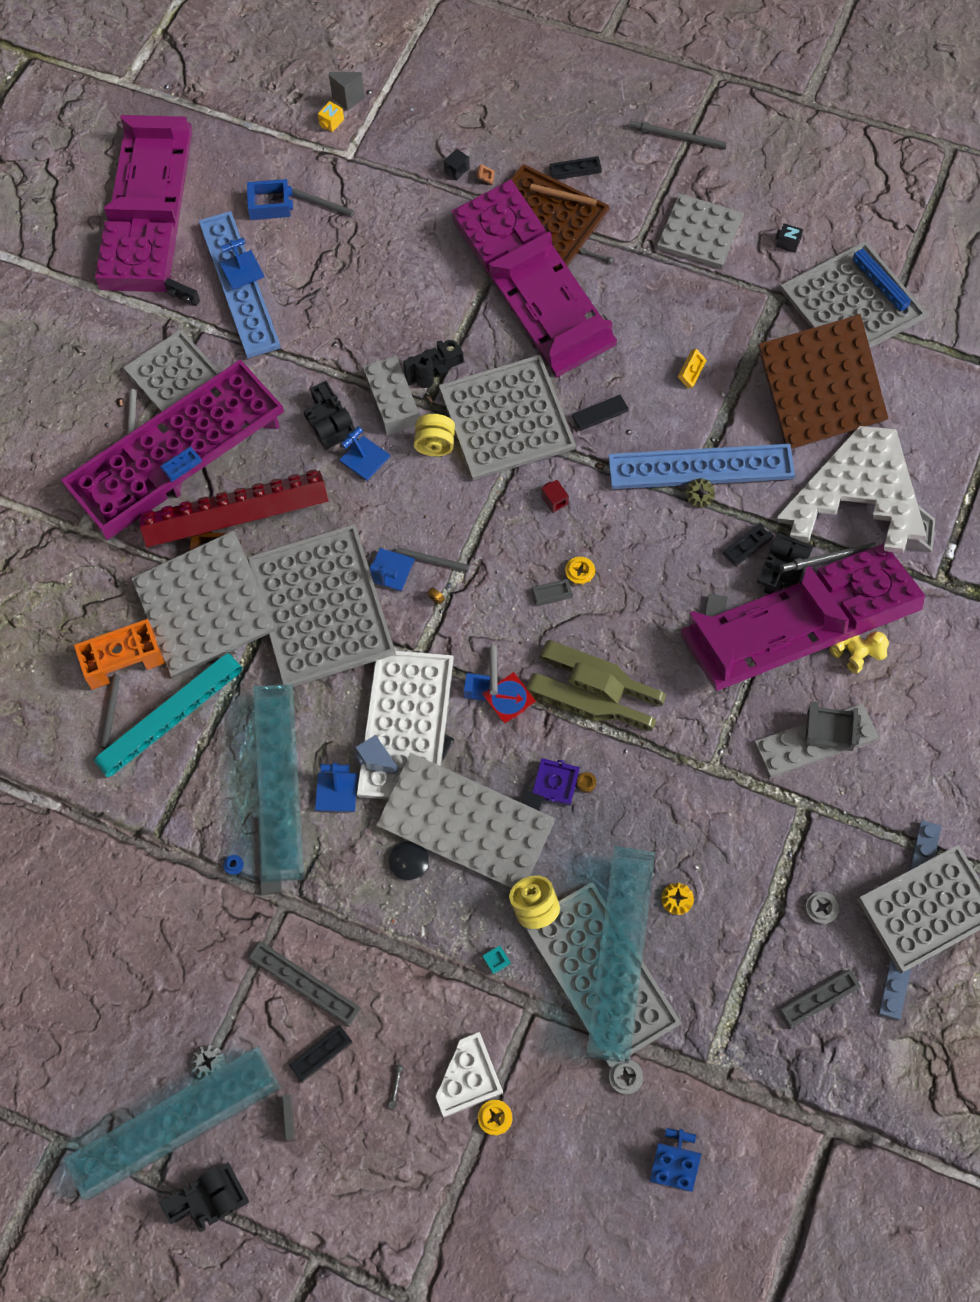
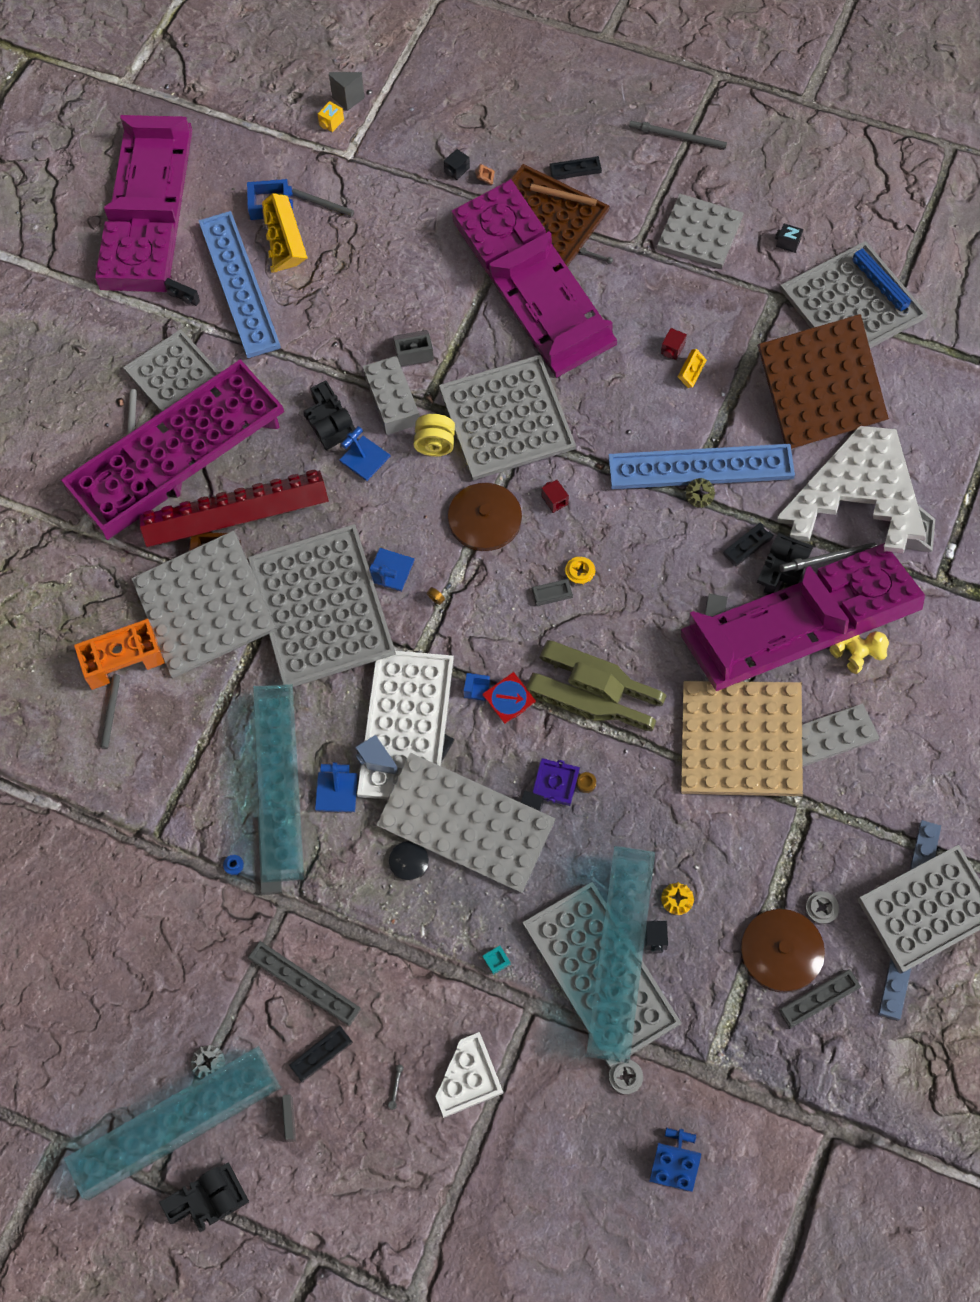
teal beam [94,653,243,777] -> none
blue plate [160,446,202,482] -> none
blue plate [219,237,265,290] -> none
dark grey bar [396,547,470,572] -> none
black plate [403,340,464,388] -> none
yellow gear [478,1100,512,1136] -> none
light grey bar [489,645,498,695] -> none
light yellow wheel [509,876,560,929] -> none
black tile [572,394,629,431] -> none
dark grey panel [805,701,861,751] -> none
none -> yellow wedge [262,194,307,273]
none -> dark grey slope [393,330,434,366]
none -> reddish brown dish [448,483,522,551]
none -> black brick [645,921,668,953]
none -> dark red brick [661,328,687,360]
none -> tan plate [681,681,803,796]
none -> reddish brown dish [741,909,825,993]

